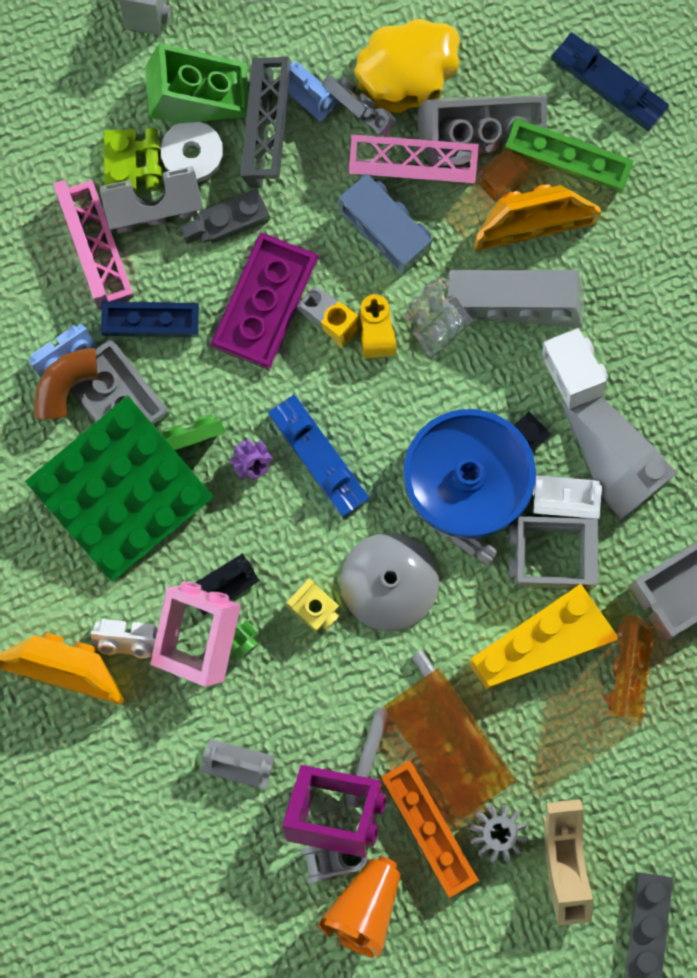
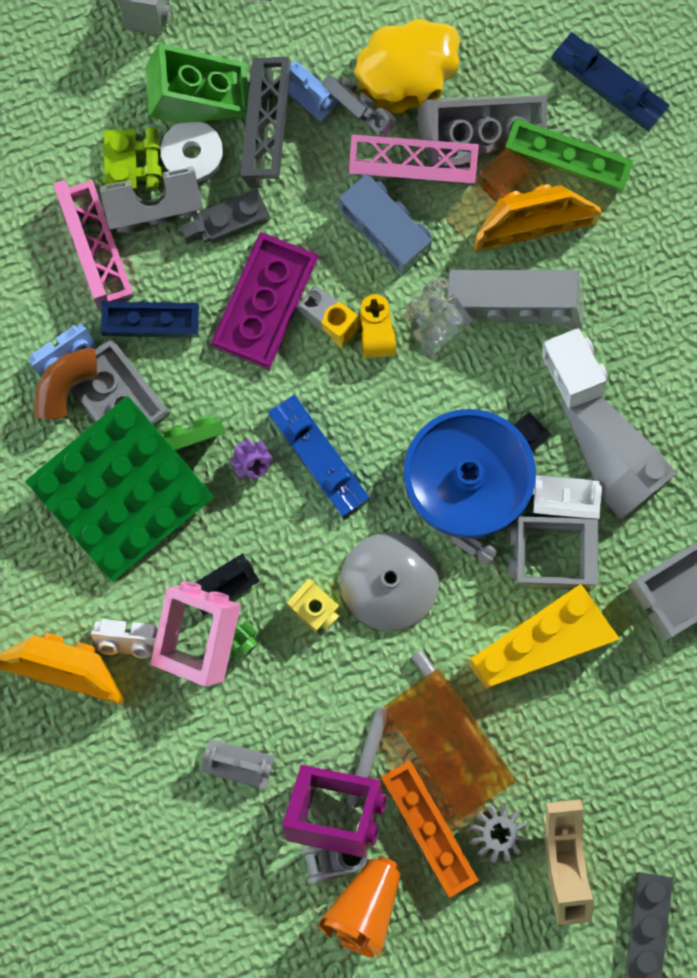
clear orange plate [608,615,655,727] -> none

